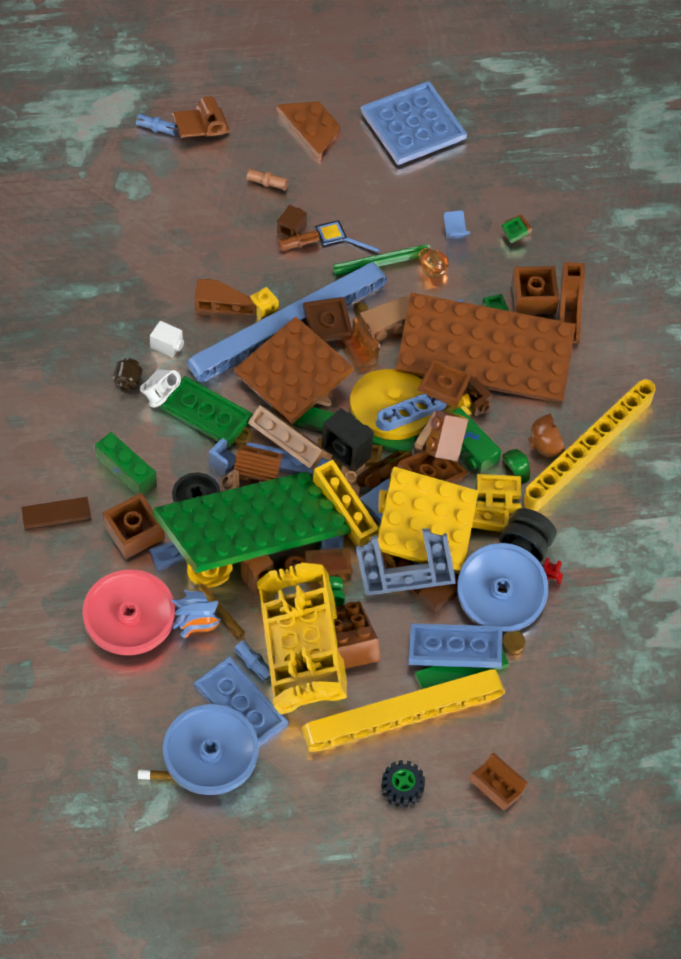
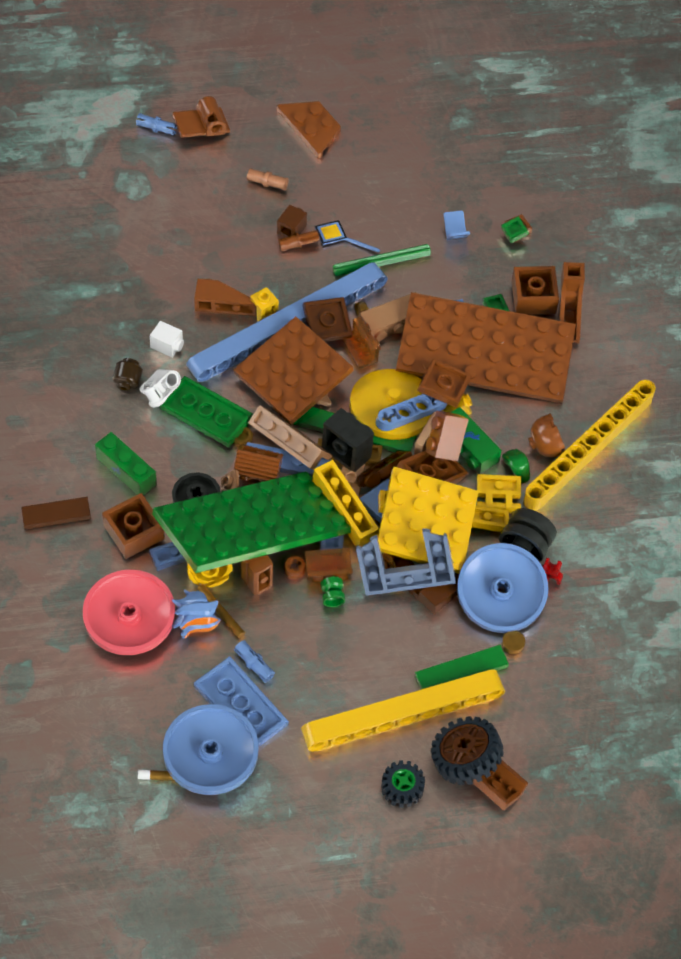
medium blue panel [209,438,236,476] -> none
yellow piece [257,563,347,715] -> none
dark orange slope [334,601,380,669] -> none
medium blue plate [361,81,467,165] -> none
medium blue plate [408,624,503,668] -> none
clear orange piece [419,248,449,278] -> none
reddish brown bracket [467,378,493,416] -> none
none -> wheel [431,716,504,785]

